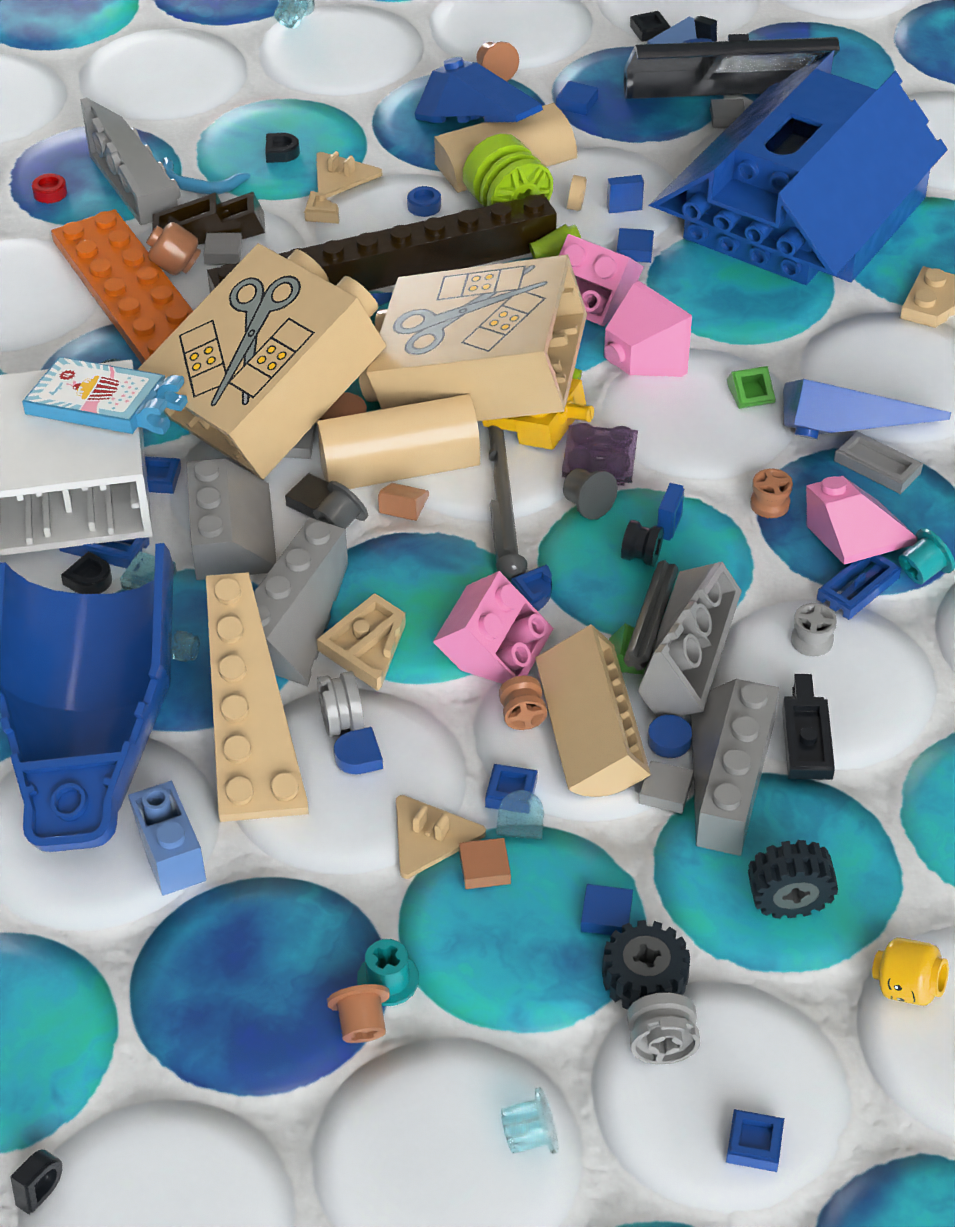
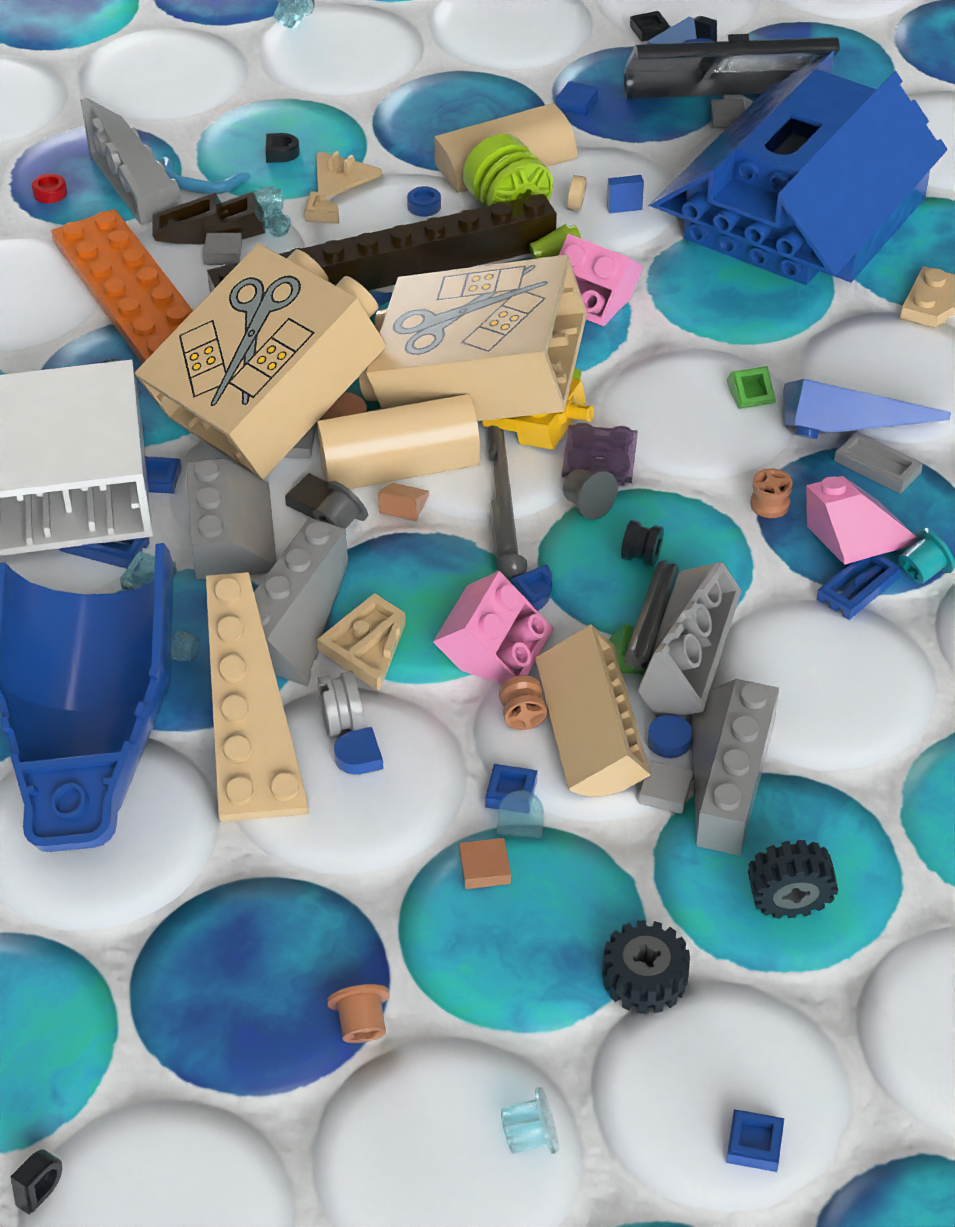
tile [22,357,188,435] -> none
black tile [61,551,112,594] -> none
medium blue slope [128,780,206,896] -> none
nougat head [146,222,201,275] -> none
teal piece [357,939,419,1006] -> none
tan piece [396,795,486,879] -> none
blue wedge [414,57,543,123] -> none
nougat piece [476,41,519,81] -> none
blue tile [581,884,633,935] -> none
bright pink slope [604,281,692,377] -> none
blue tile [617,228,654,263] -> none
light grey wheel [627,992,700,1064] -> none
blue tile [657,483,685,541] -> none
black hinge [782,674,835,780] -> none
light grey wheel [791,603,837,656] -> none
yellow head [872,937,949,1006] -> none
none -> clear light blue bar [252,186,291,237]

